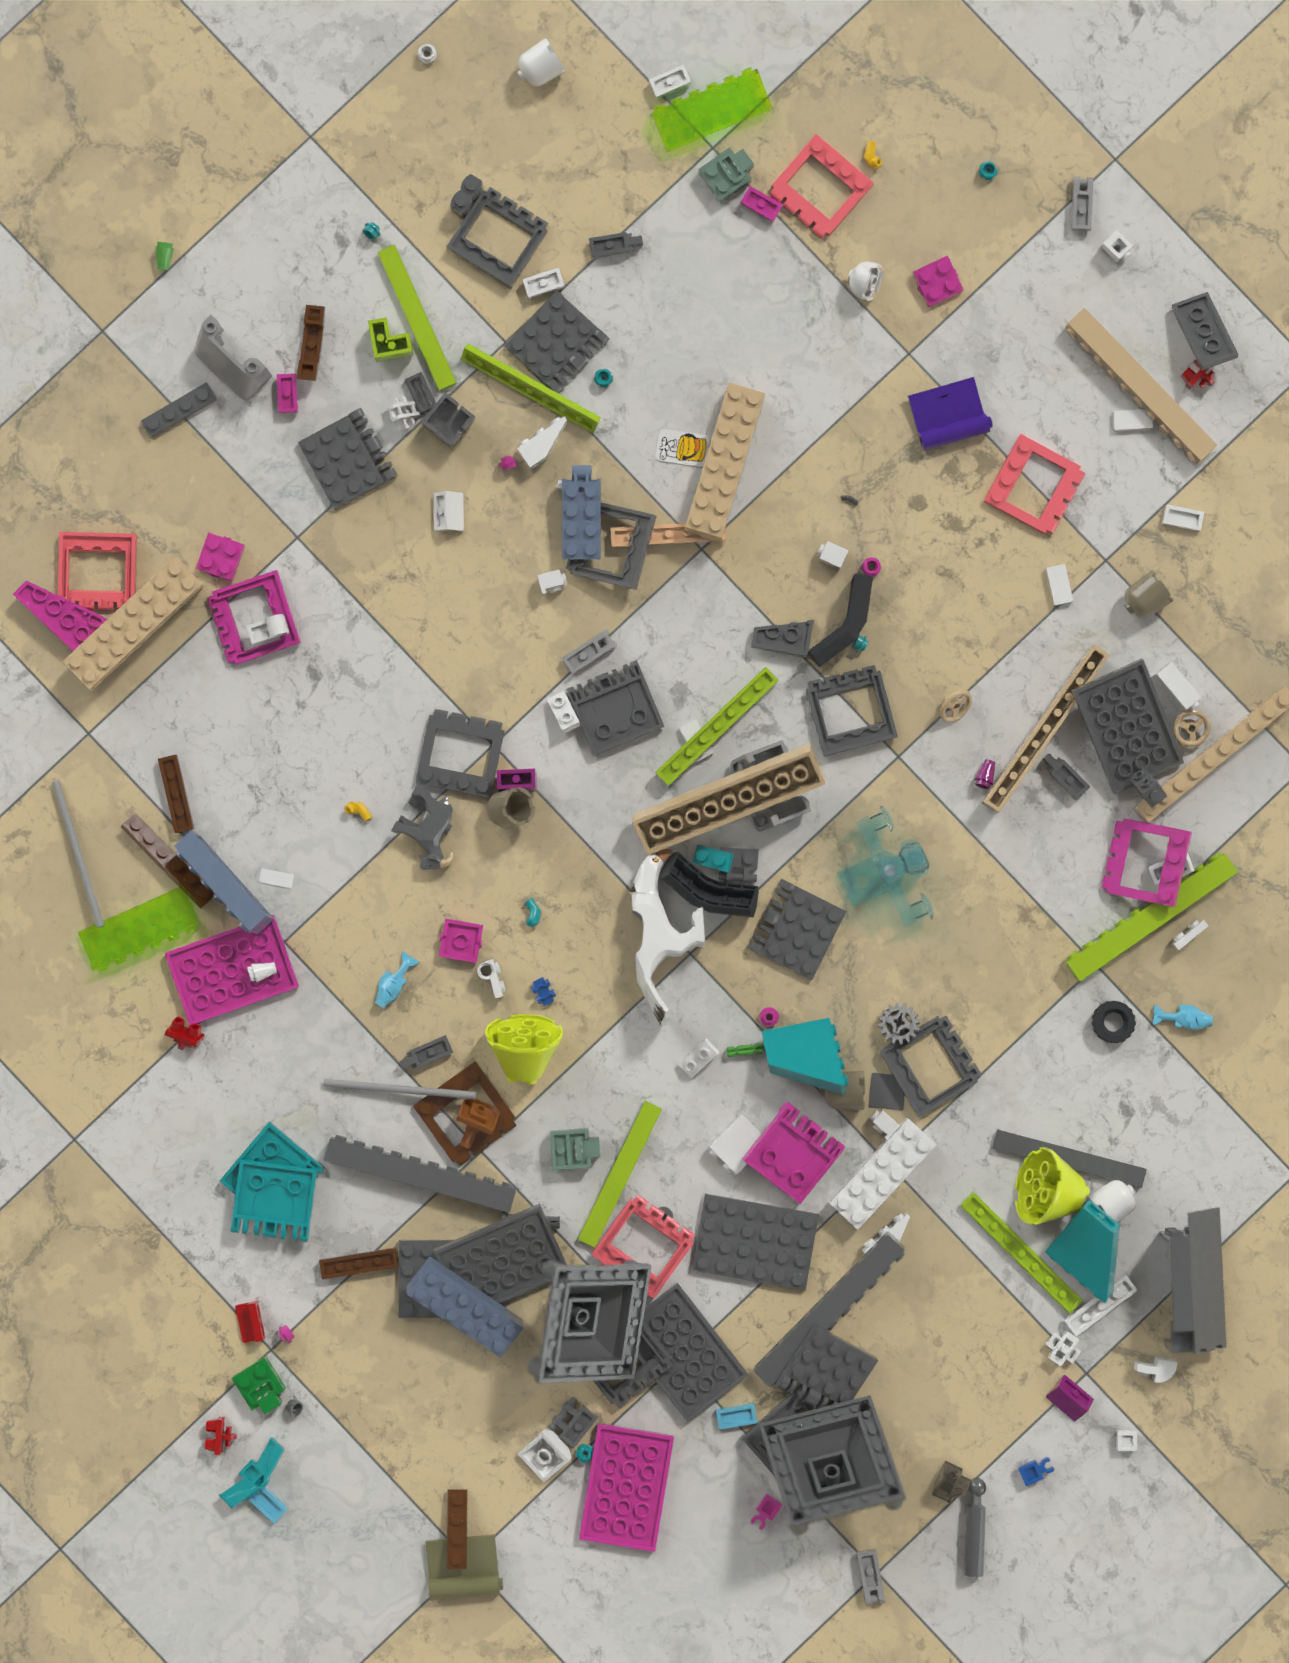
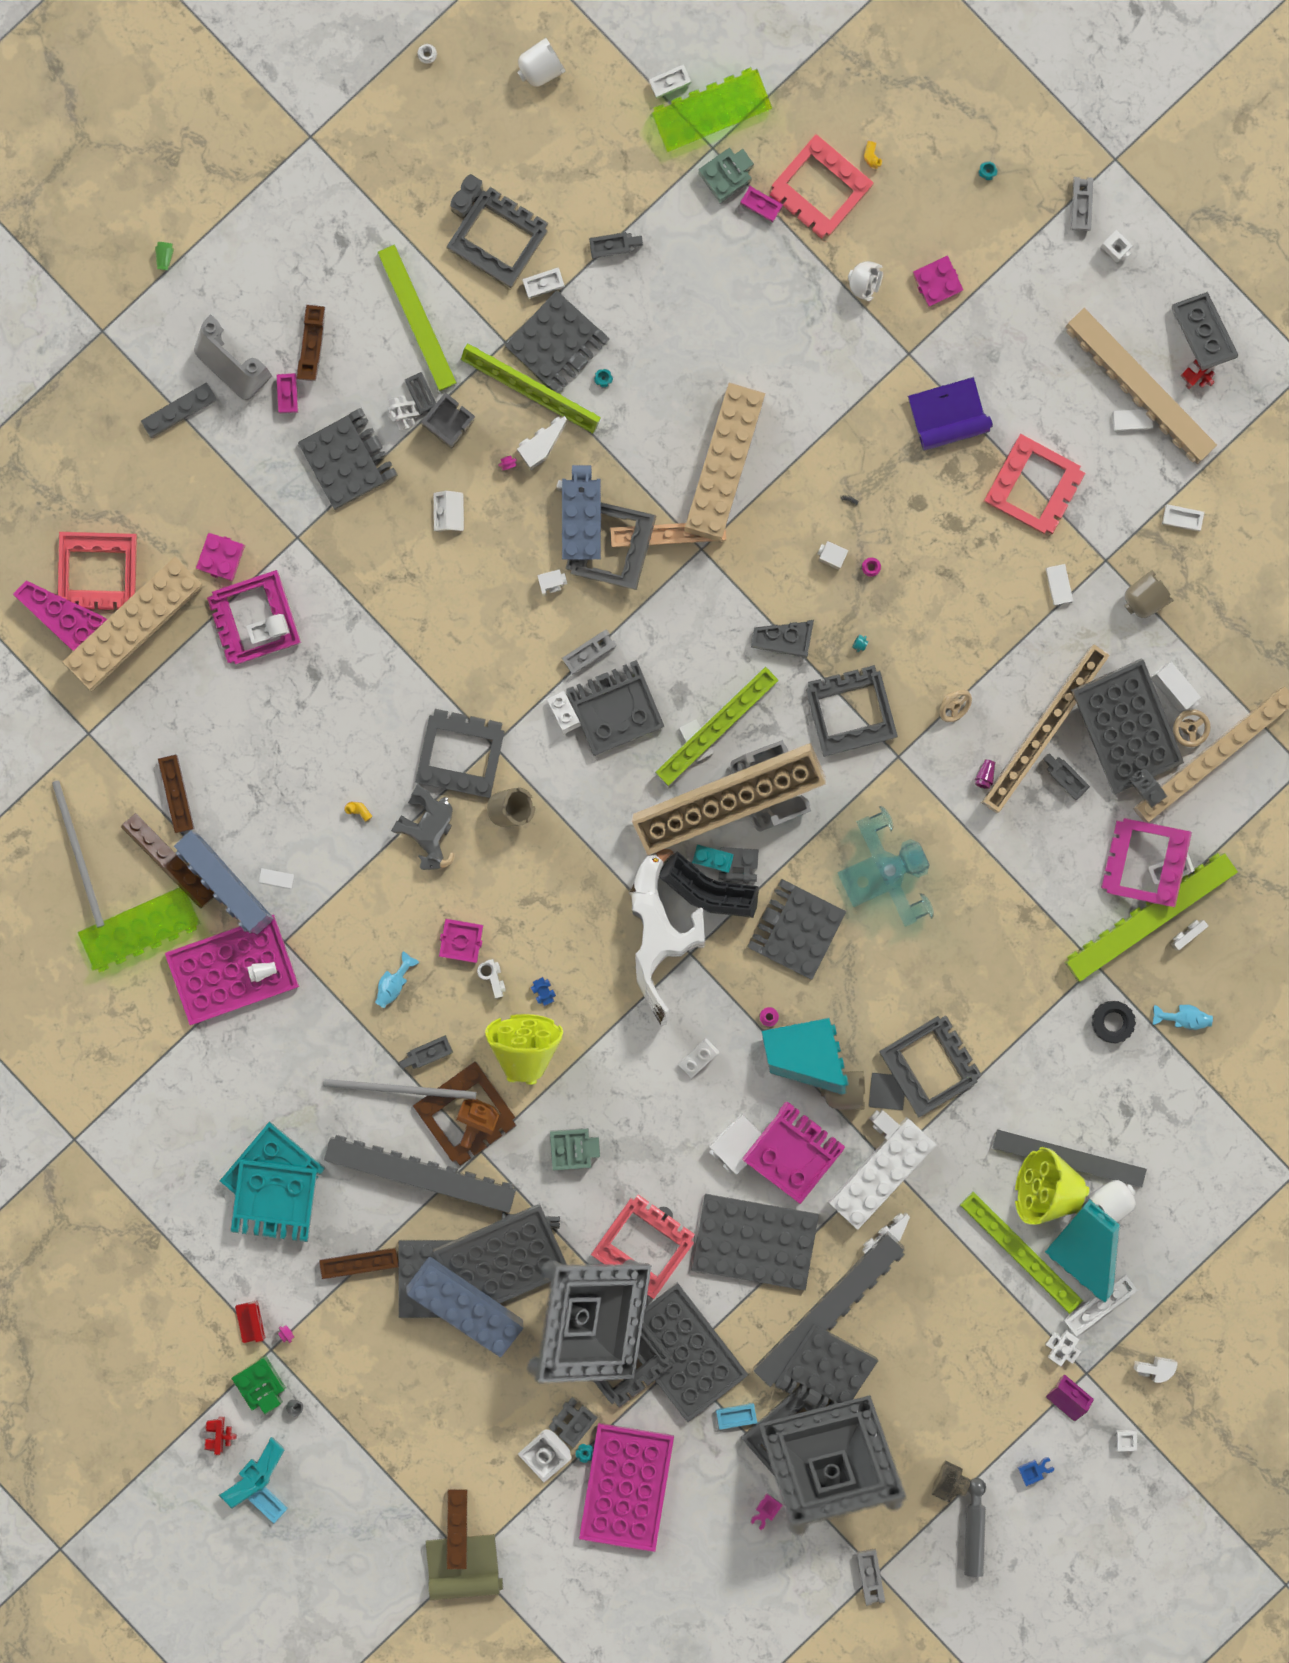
red hips [165,1017,205,1050] -> none
teal plate [362,222,381,240] -> none
lime brick [368,317,414,362] -> none
magenta brick [497,768,537,792] -> none
teal arm [525,898,541,927] -> none
lime tile [578,1100,662,1248] -> none
sticker [655,429,710,467] -> none
bright green axle [726,1043,764,1057] -> none
black piece [808,573,873,667] -> none
light grey gear [878,1003,920,1045] -> none
dark grey panel [1160,1208,1227,1355] -> none

